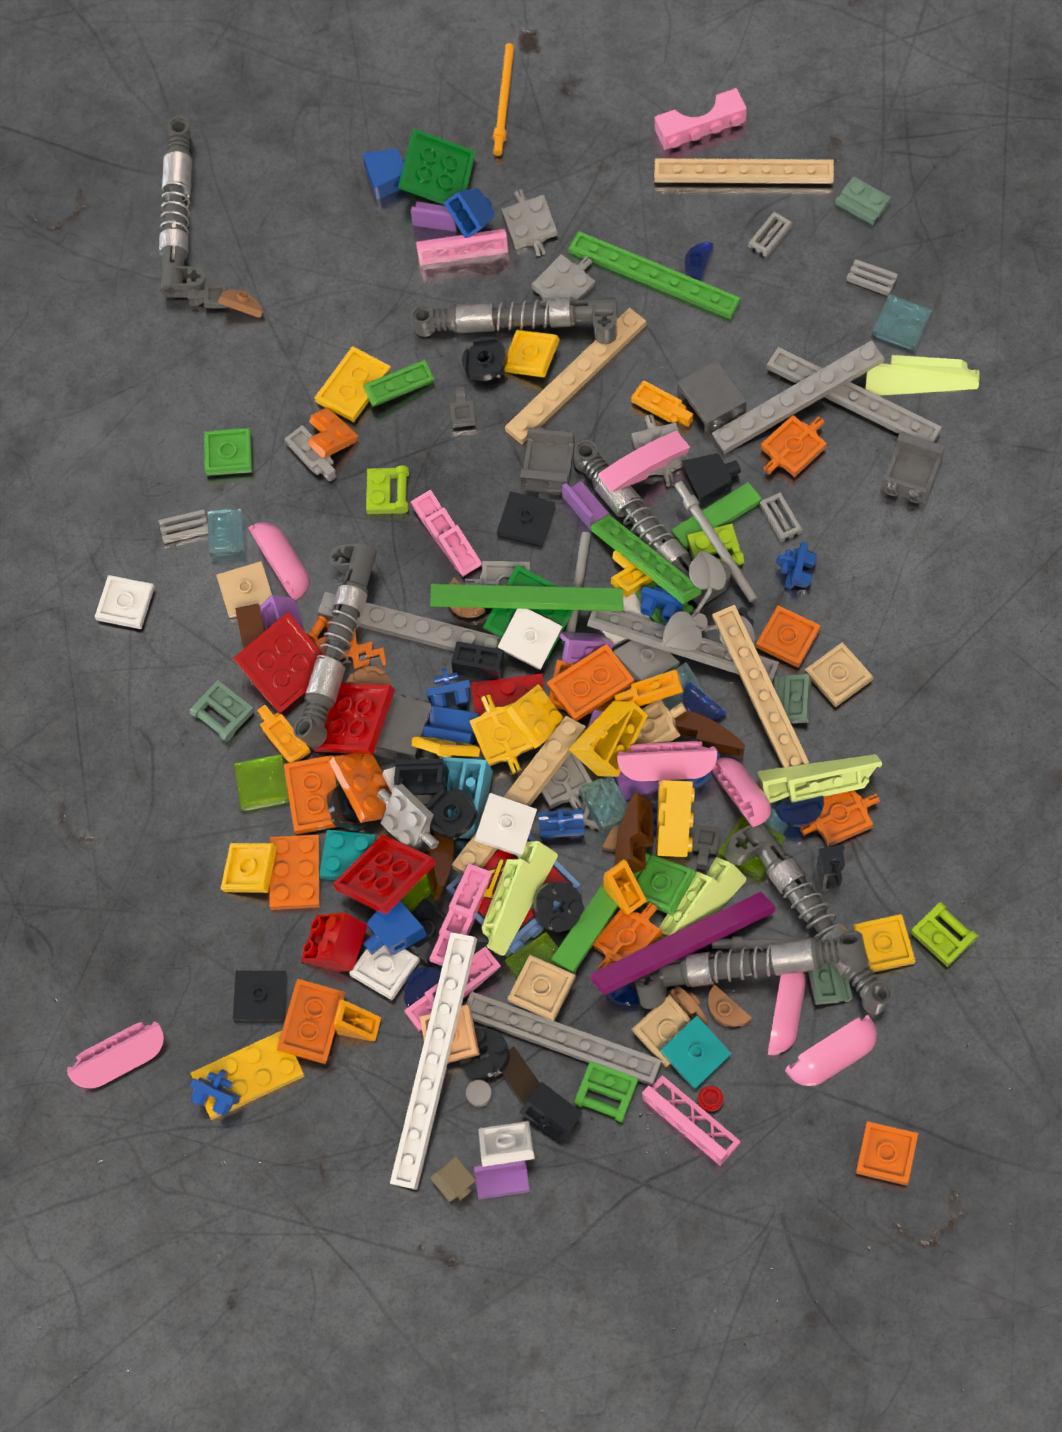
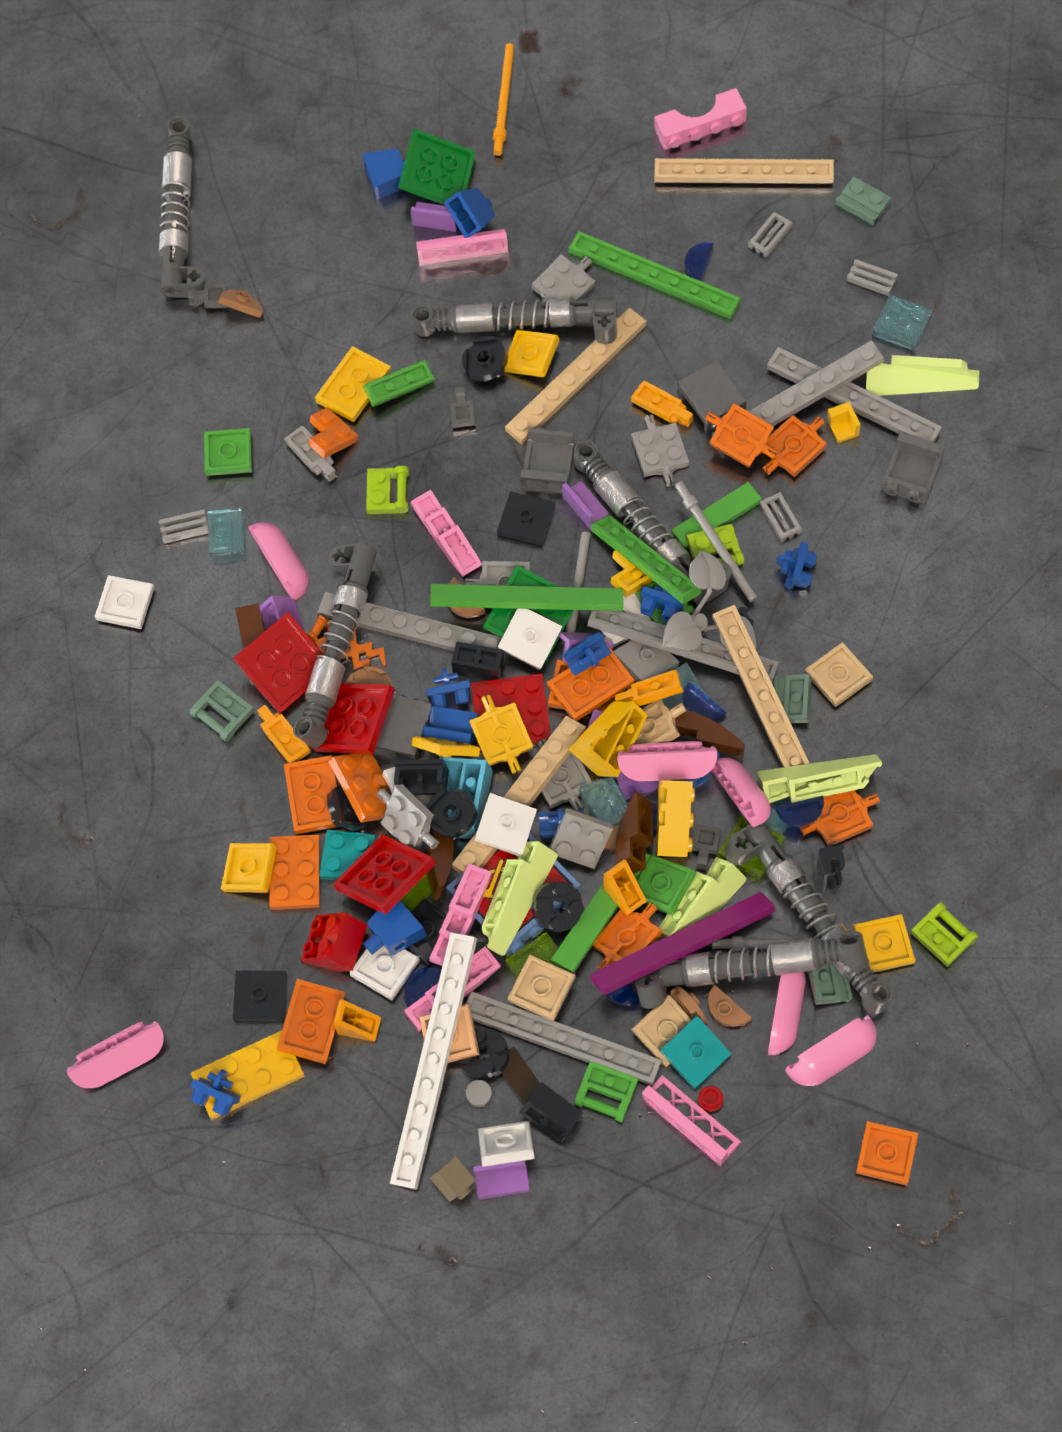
tan plate [216,561,272,618] -> none
clear neon green plate [234,754,289,811] -> none
light grey plate [502,189,558,256] -> none
yellow plate [506,684,564,748] -> none
bright pink slope [598,431,690,492] -> none
black torso [682,453,741,508] -> none
orange plate [756,605,821,668] -> none
none -> light grey plate [549,808,613,869]
none -> blue hips [563,632,611,676]
none -> orange plate [705,403,778,468]
none -> yellow panel [827,402,860,443]

